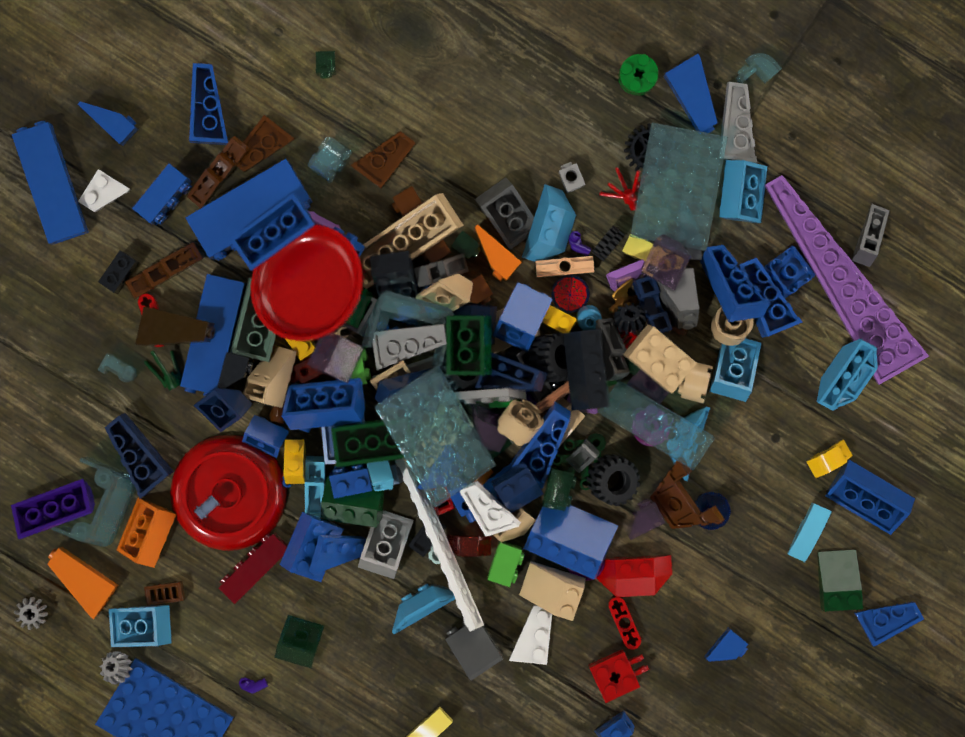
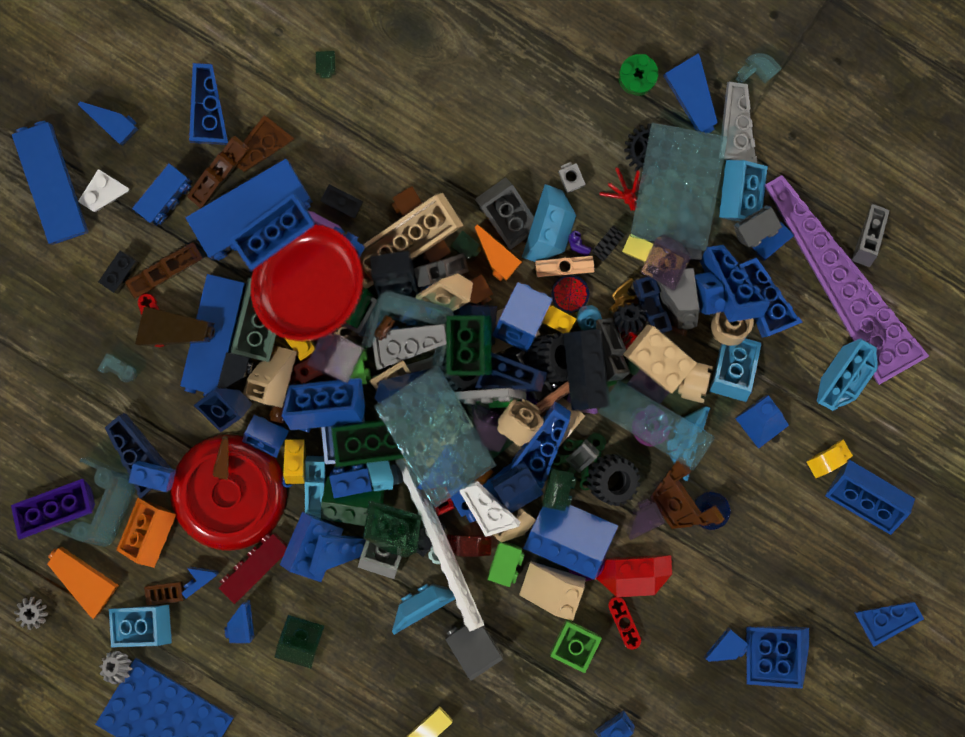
dark green plant [144,350,182,391] -> none
sand blue pin [194,495,220,519] -> none
dark purple arm [239,677,268,694] -> none
clear light blue brick [308,136,352,183] -> none
reddish brown wing [350,131,416,189] -> none
white wing [509,605,552,665] -> none
red hinge [588,649,649,703] -> none
medium lavender slope [606,260,646,291] -> none
blue slope [764,245,815,298] -> none
medium azure slope [787,503,832,562] -> none
slope [817,549,863,612] -> none
none -> blue brick [129,461,176,492]
none -> blue slope [182,567,219,598]
none -> reddish brown slope [212,436,229,480]
none -> blue slope [225,600,255,643]
none -> black plate [320,184,363,219]
none -> clear green slope [363,500,422,557]
none -> reddish brown pin [372,315,395,341]
none -> bright green brick [549,619,602,673]
none -> blue torso [694,272,725,315]
none -> dark grey slope [734,205,782,247]
none -> blue slope [735,395,789,449]
none -> blue slope [746,627,809,689]
none -> blue slope [752,222,794,261]

